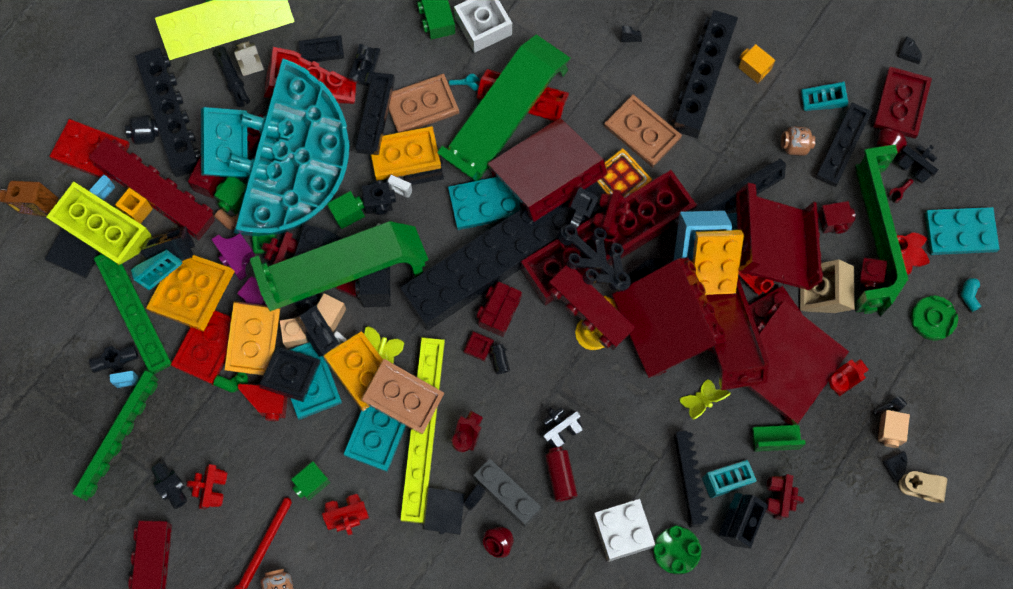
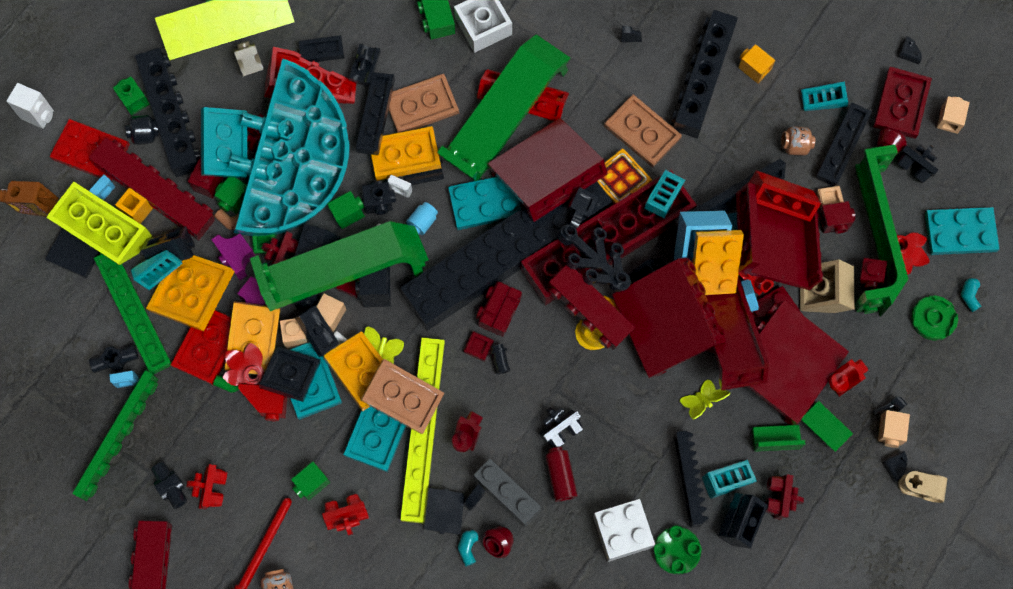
black pin [213,47,250,107] -> none
teal hand [449,74,480,91] -> none
dark red hips [594,189,634,236] -> none
dark red hand [888,179,914,203] -> none
none -> white brick [7,83,54,129]
none -> green brick [113,76,150,116]
none -> red plate [223,343,264,386]
none -> medium azure brick [406,202,438,235]
none -> teal arm [458,530,479,567]
none -> teal slope [645,170,685,218]
none -> medium azure tile [741,279,759,312]
none -> red brick [749,170,821,222]
none -> green hinge [801,401,853,452]
none -> light nougat tile [817,186,844,208]
none -> light nougat brick [937,96,970,134]

